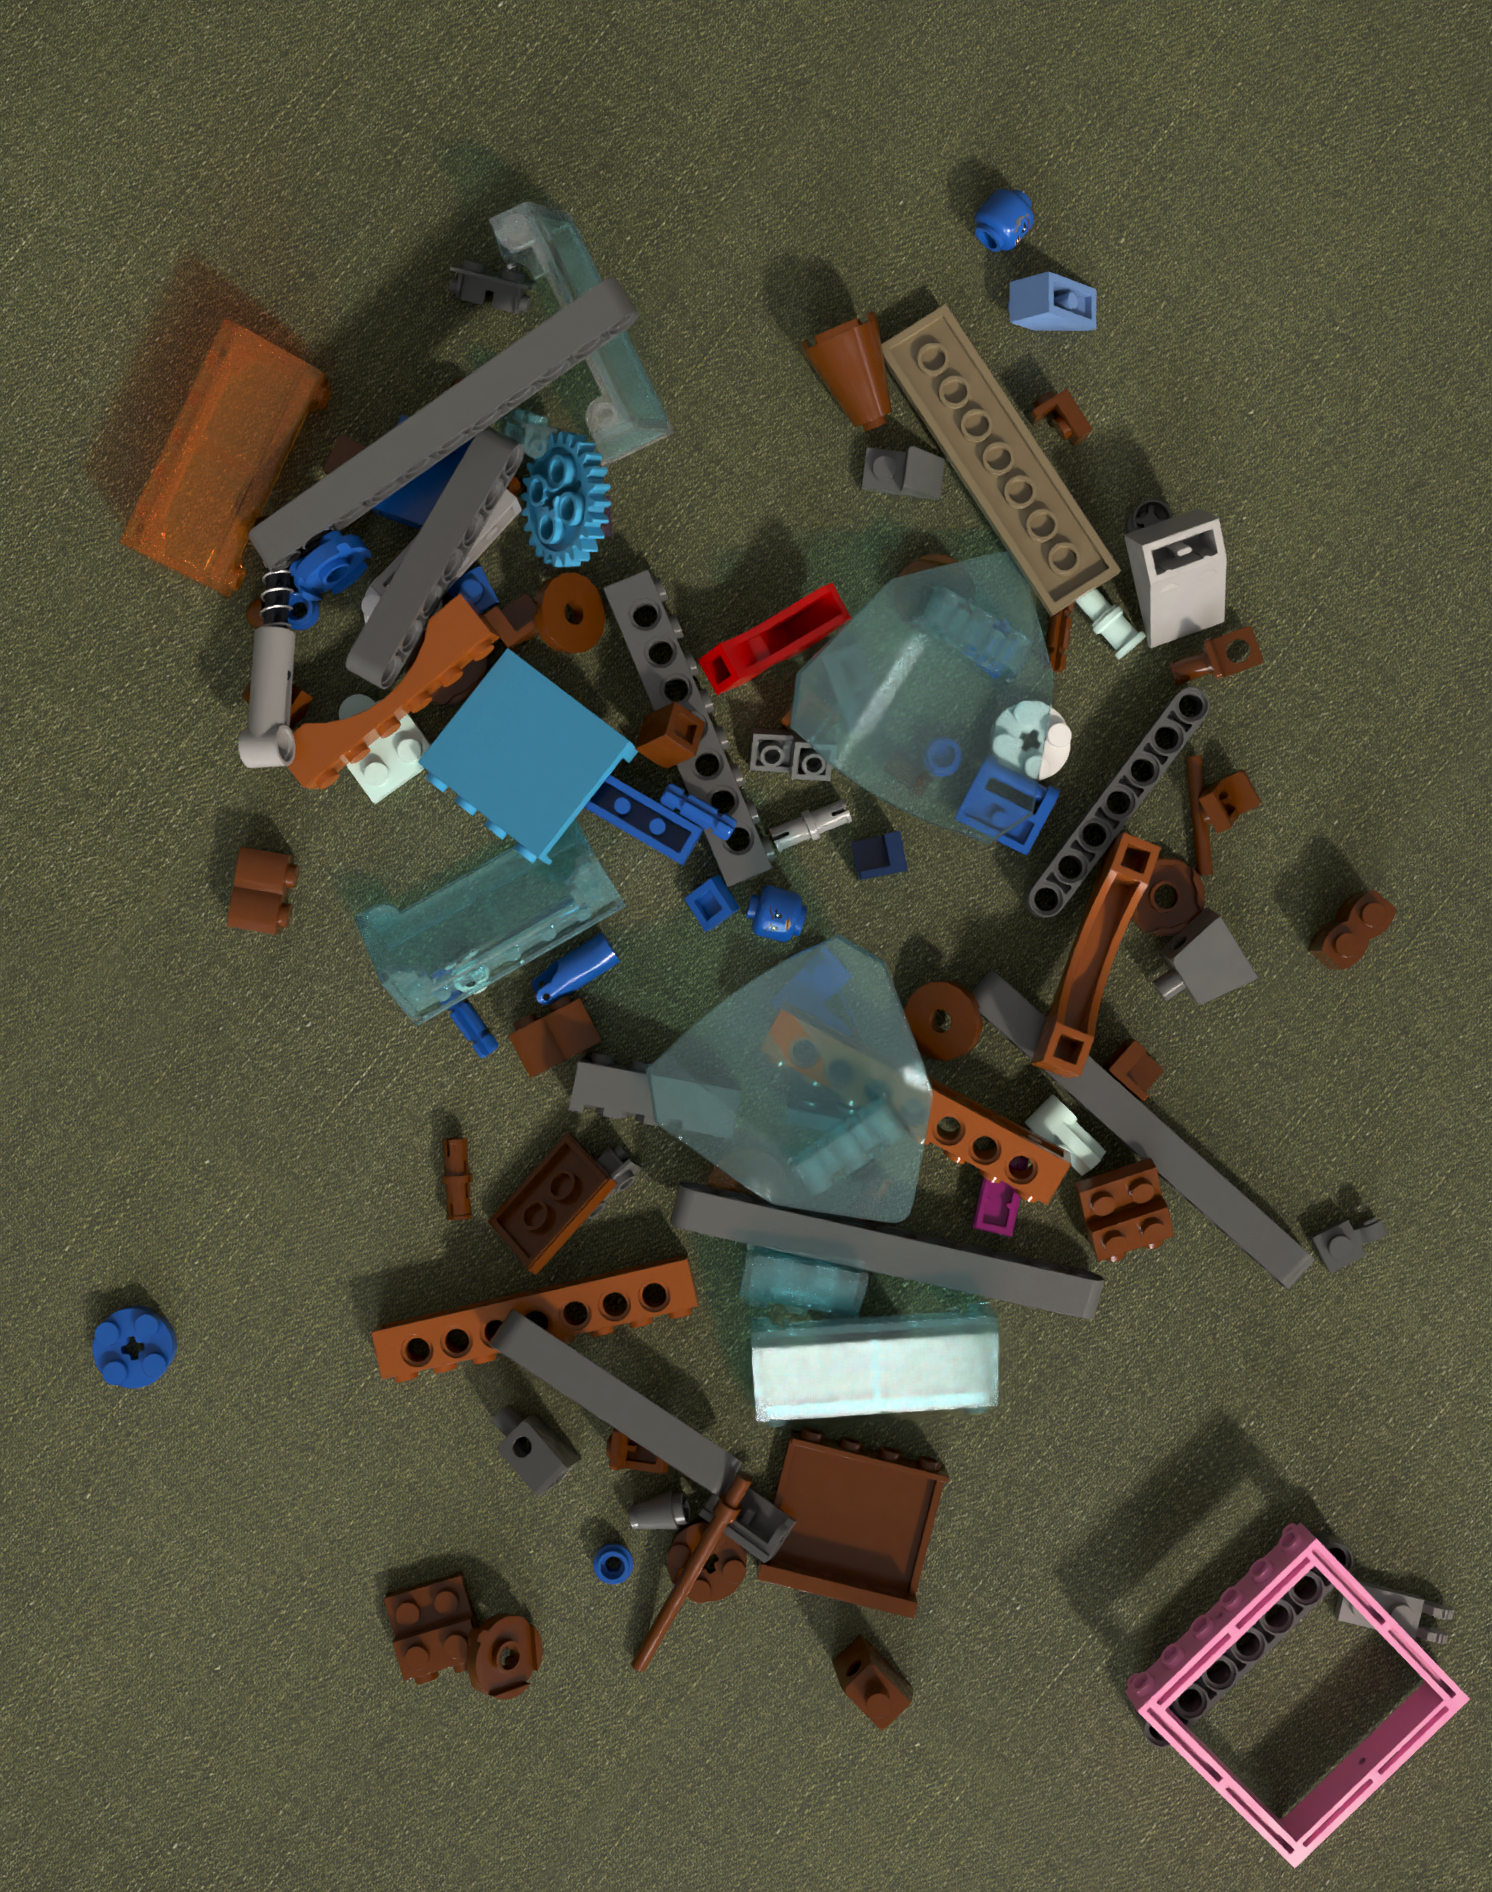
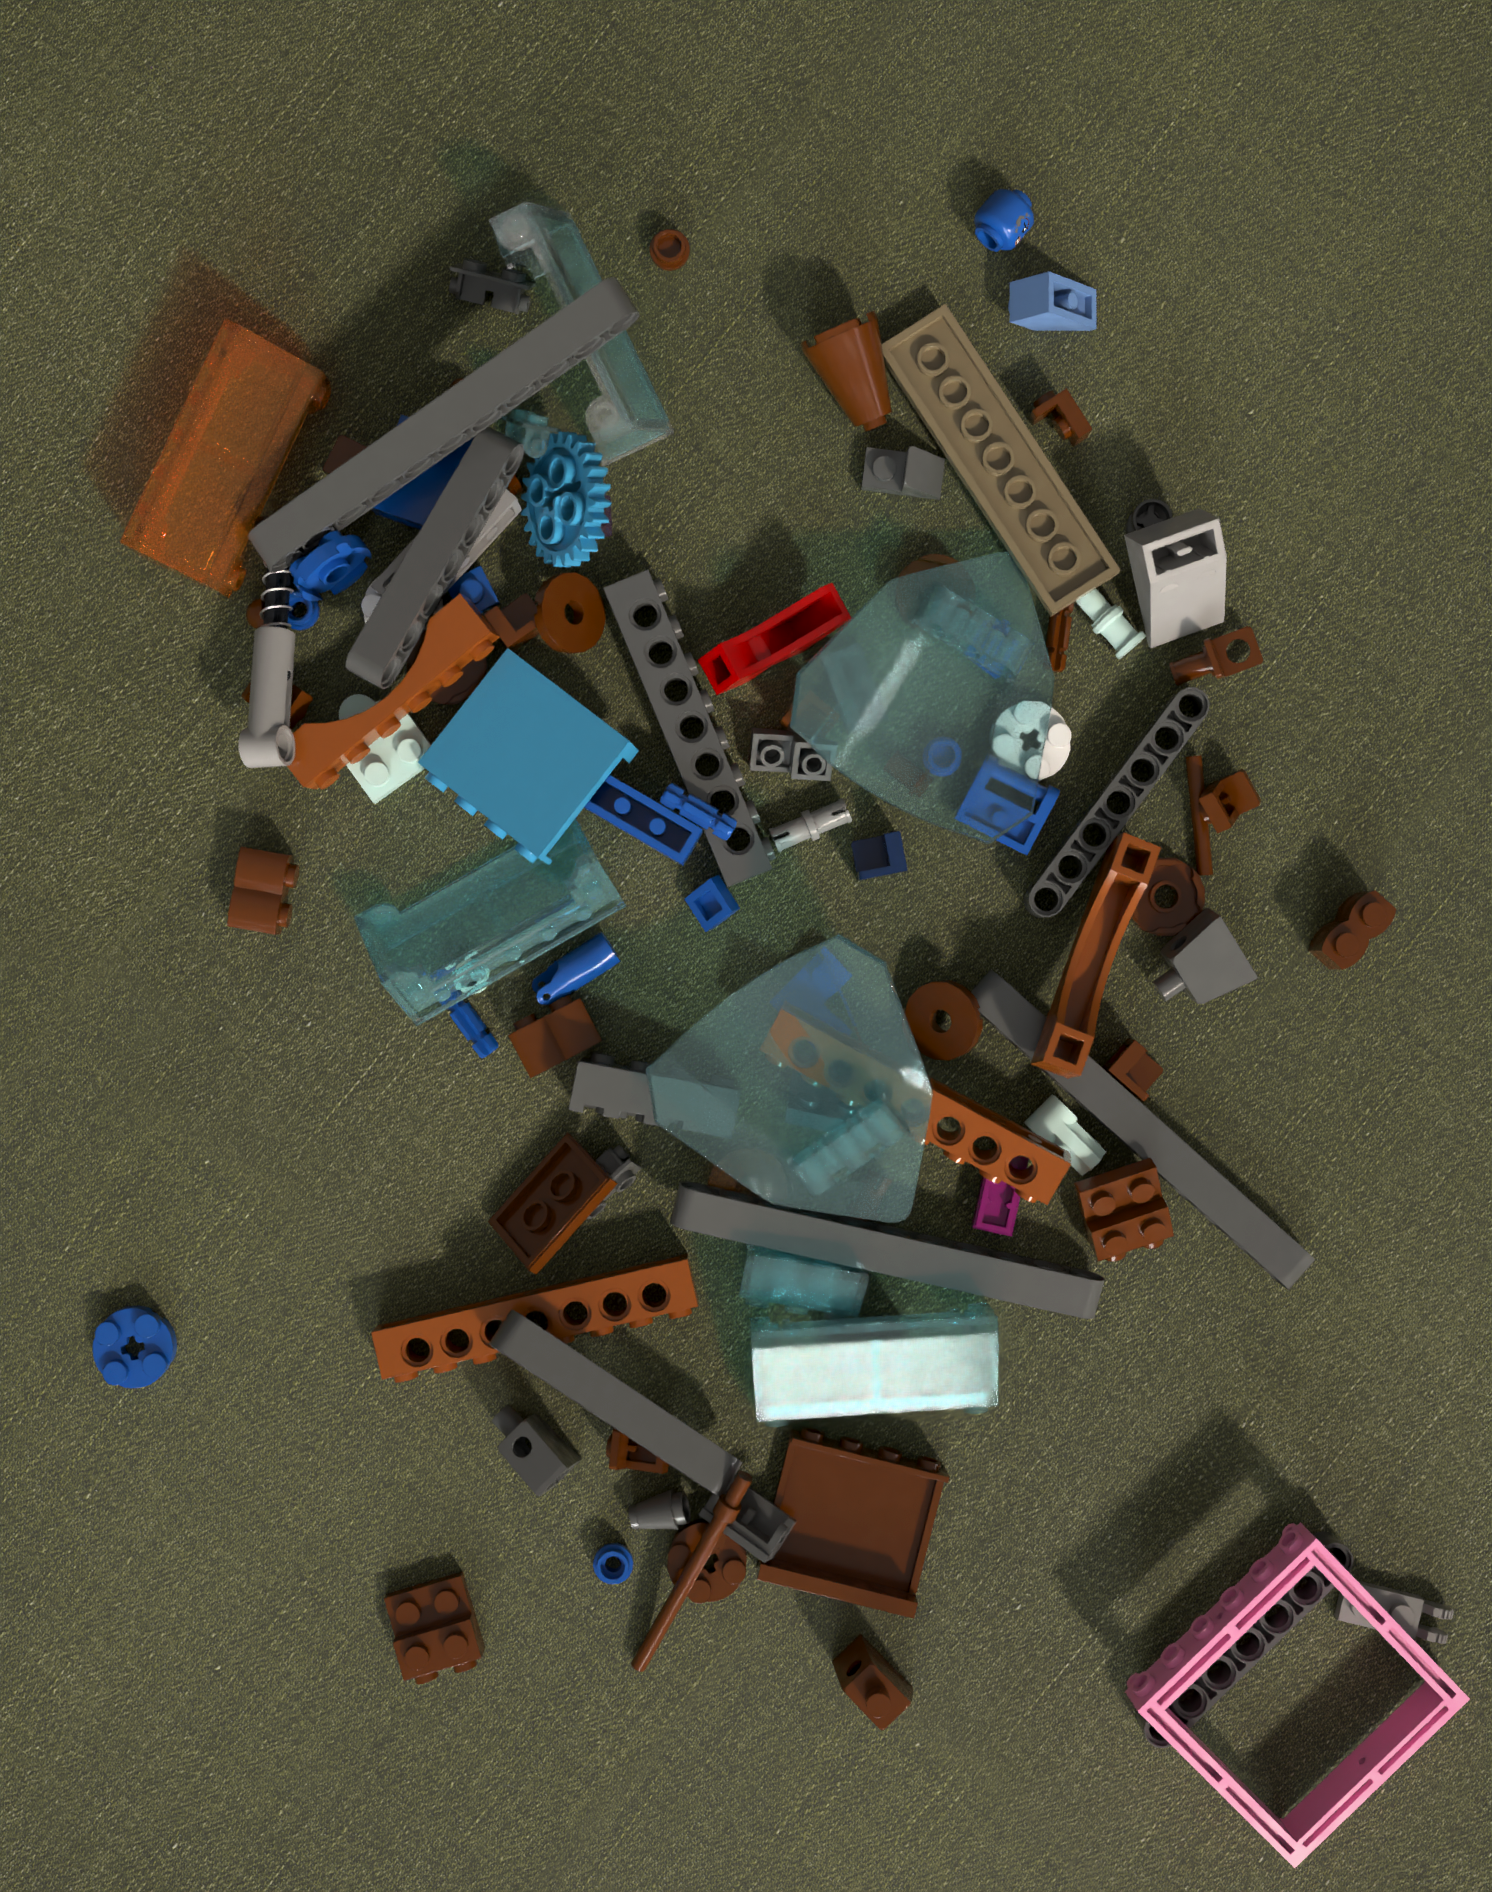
reddish brown pin [441,1137,473,1220] -> none
reddish brown plate [467,1613,543,1700] -> none
reddish brown panel [635,701,705,769] -> none
blue head [745,885,807,943] -> none
dark grey plate [1309,1216,1389,1273] -> none
none -> reddish brown plate [650,229,690,271]

